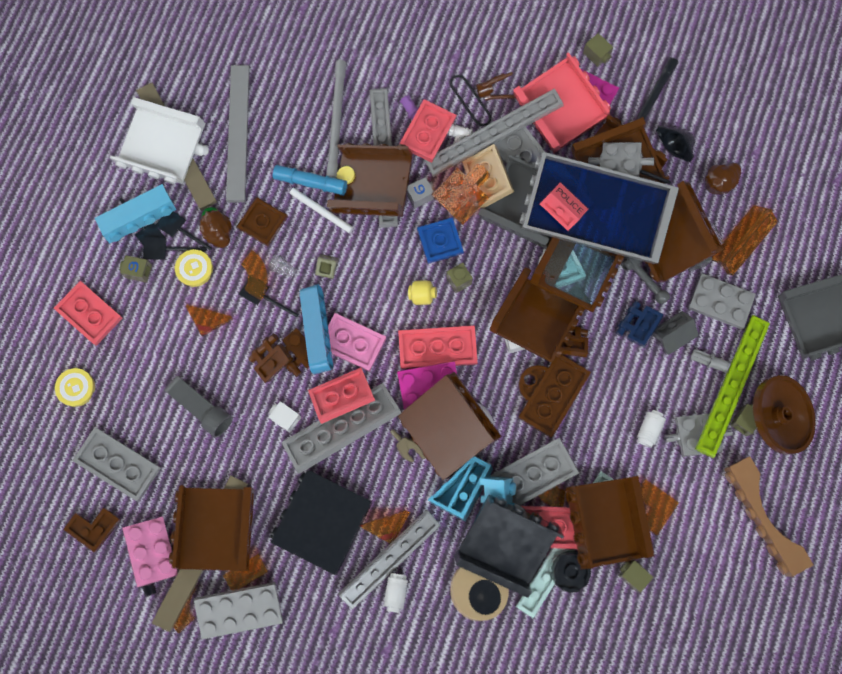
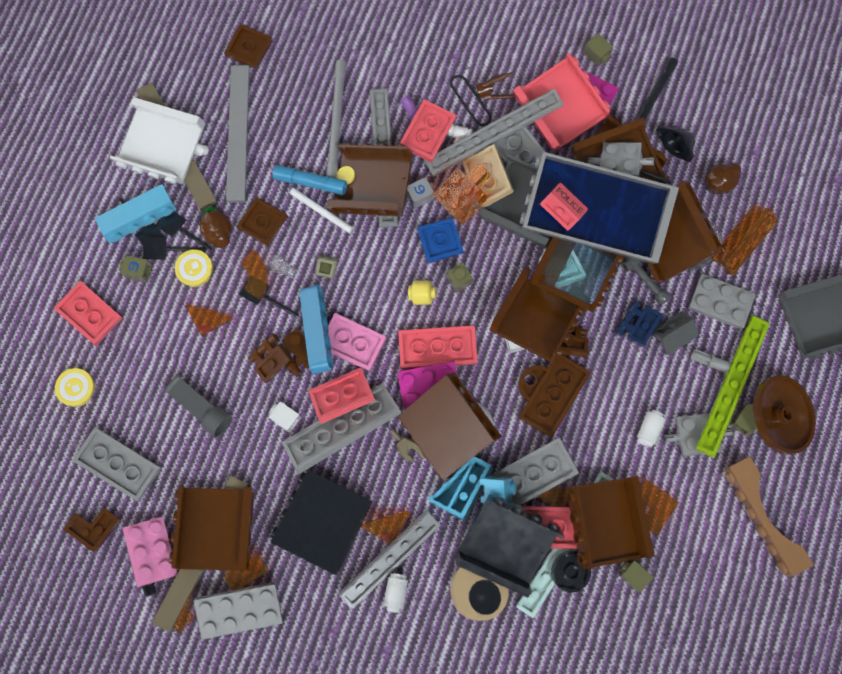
none -> reddish brown plate [224,24,273,70]

